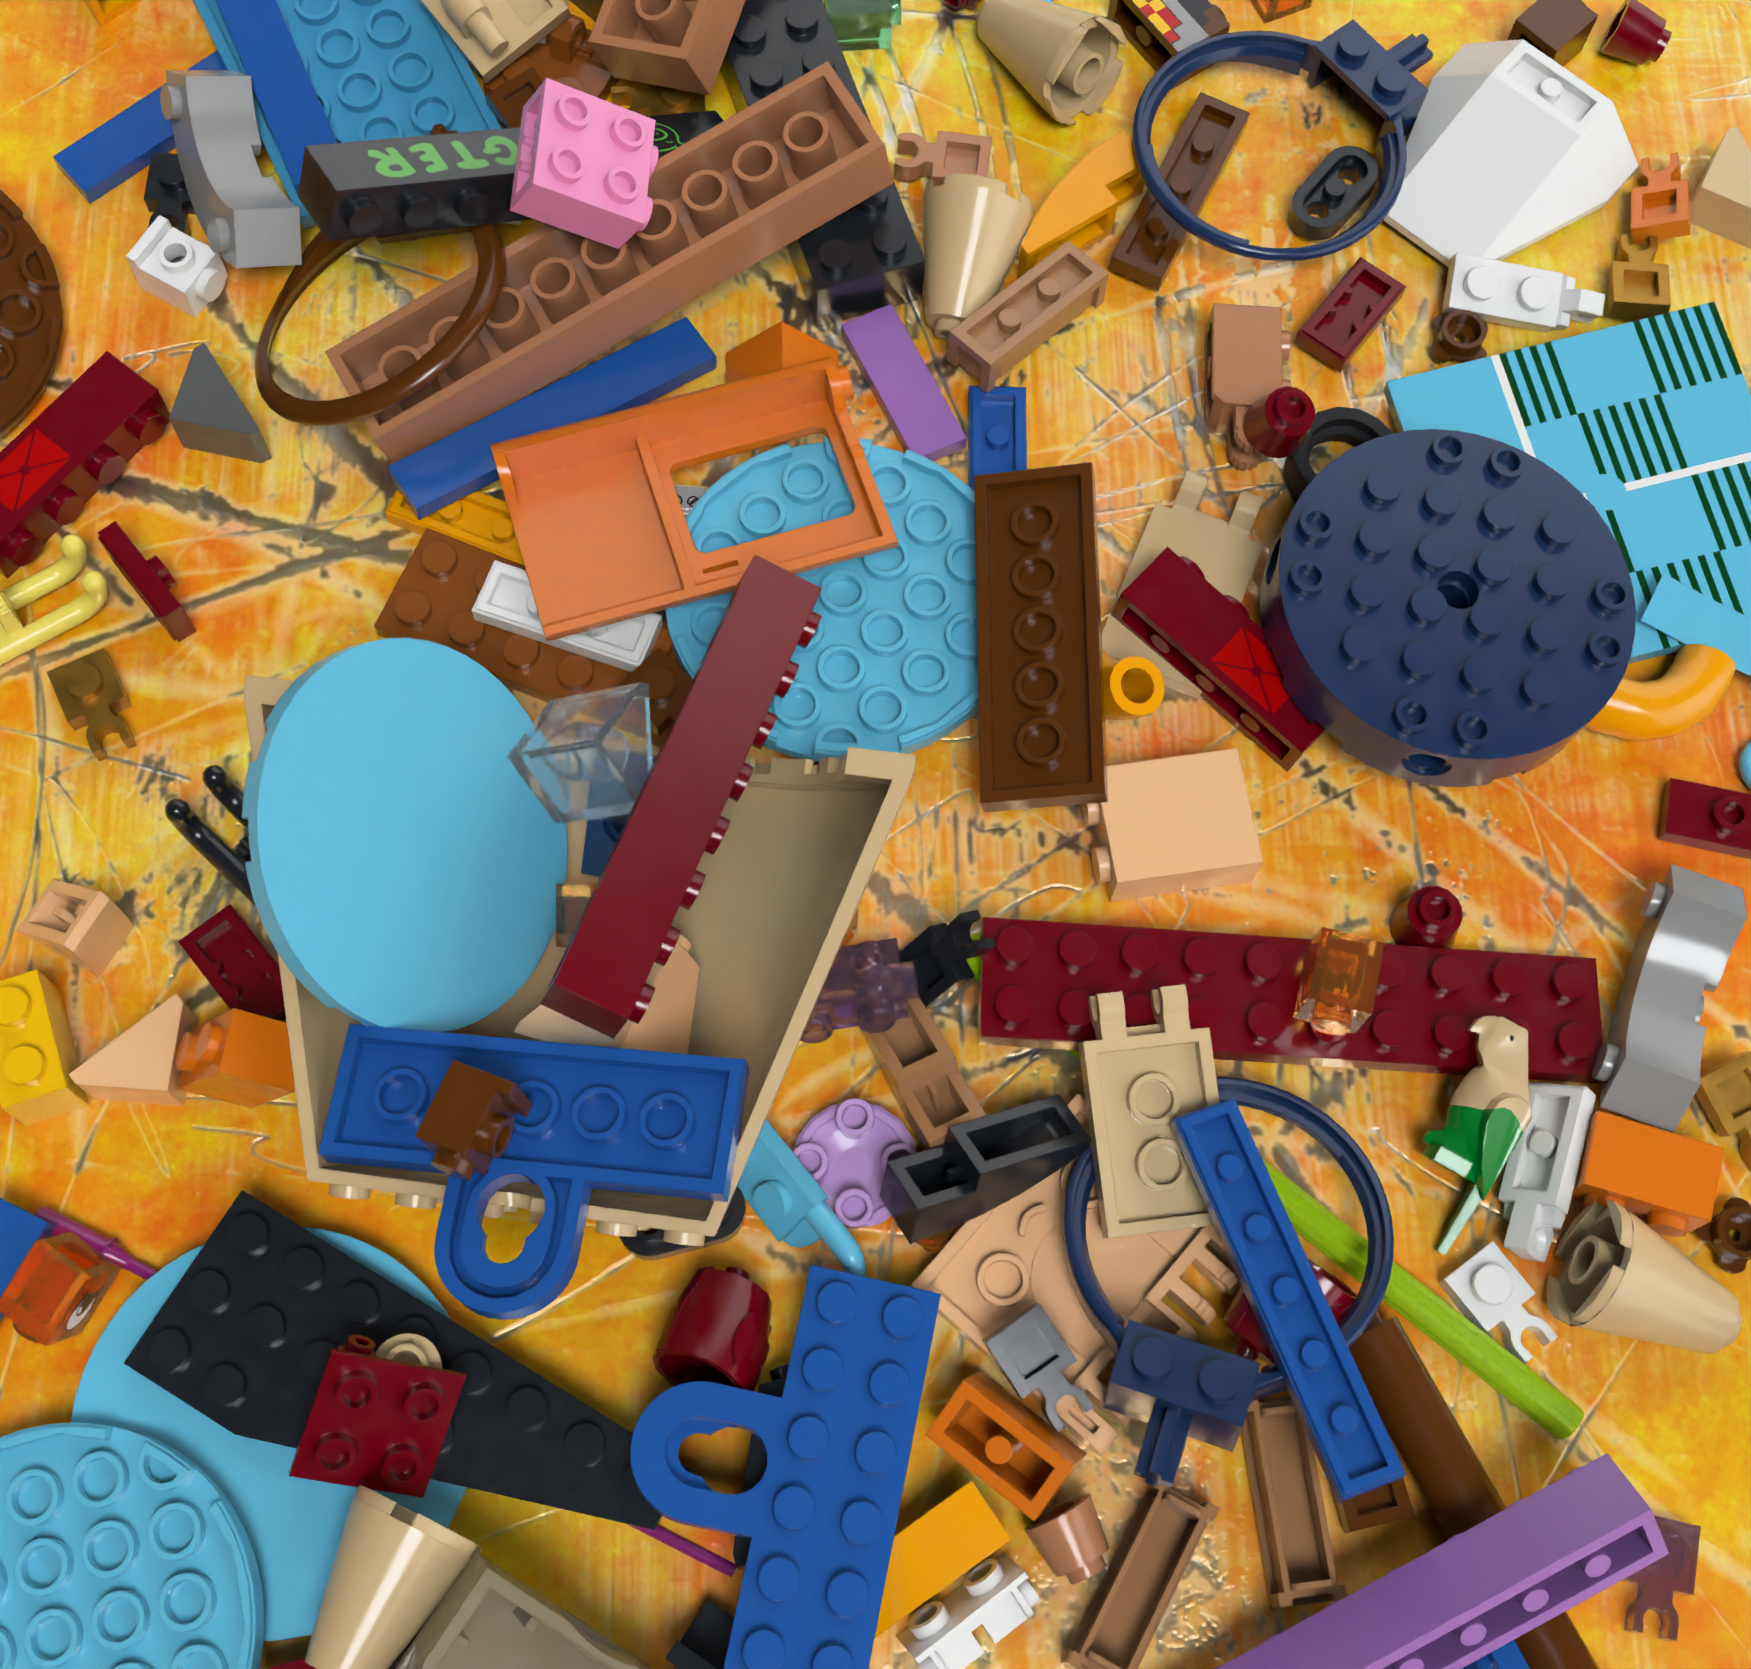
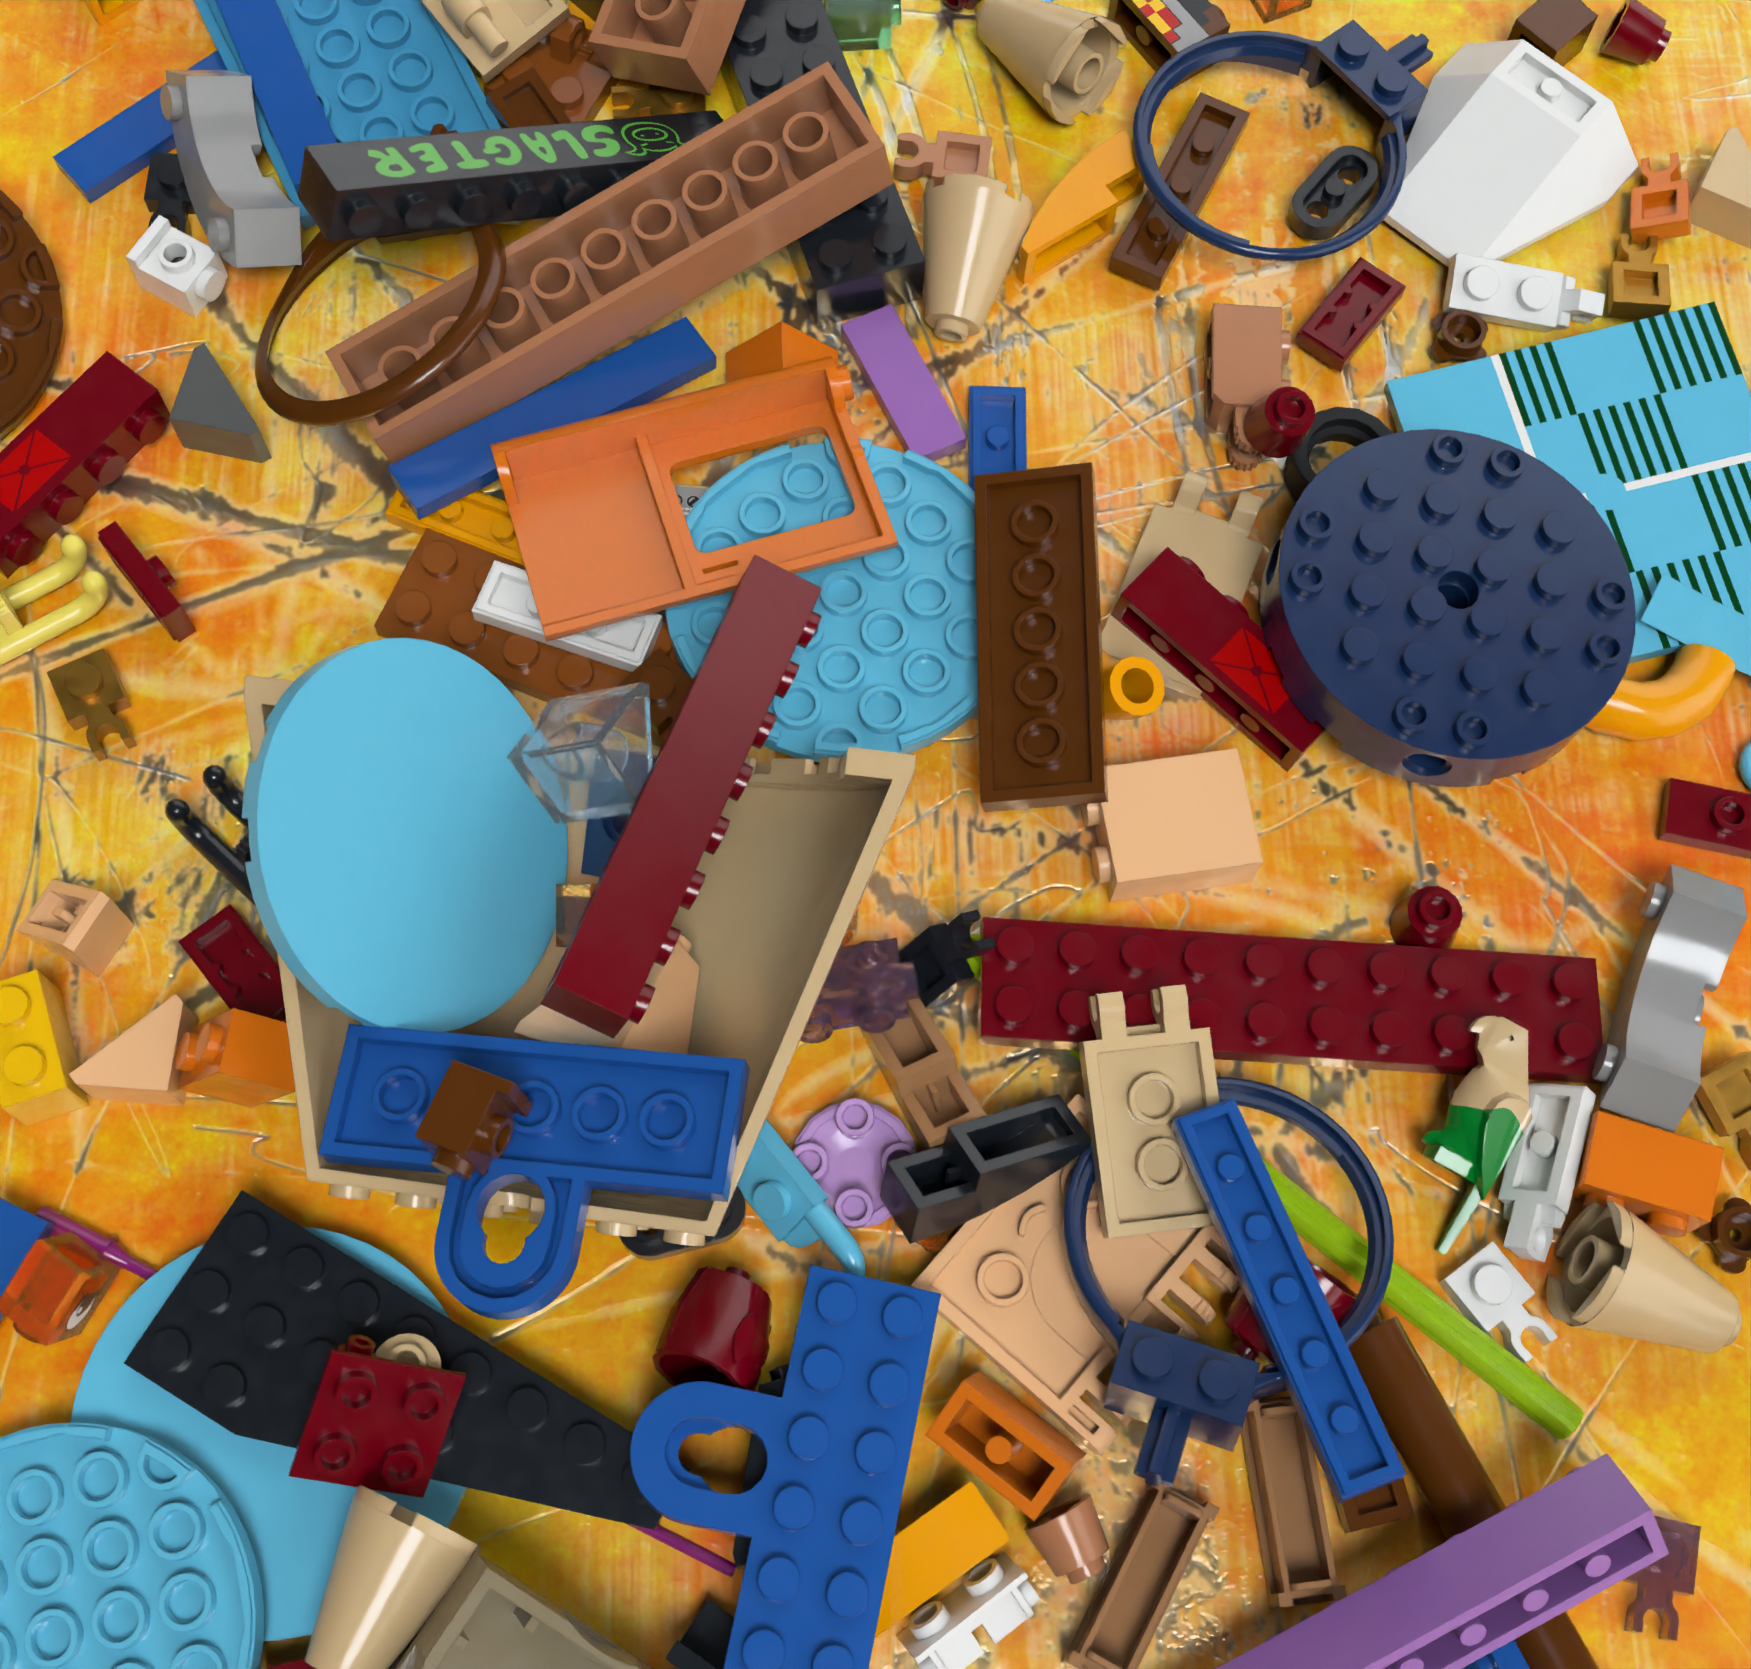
bright pink brick [510,78,659,249] -> none
medium nougat container [947,240,1109,393] -> none
plate [982,1302,1094,1432] -> none
clear orange brick [1293,927,1384,1035] -> none

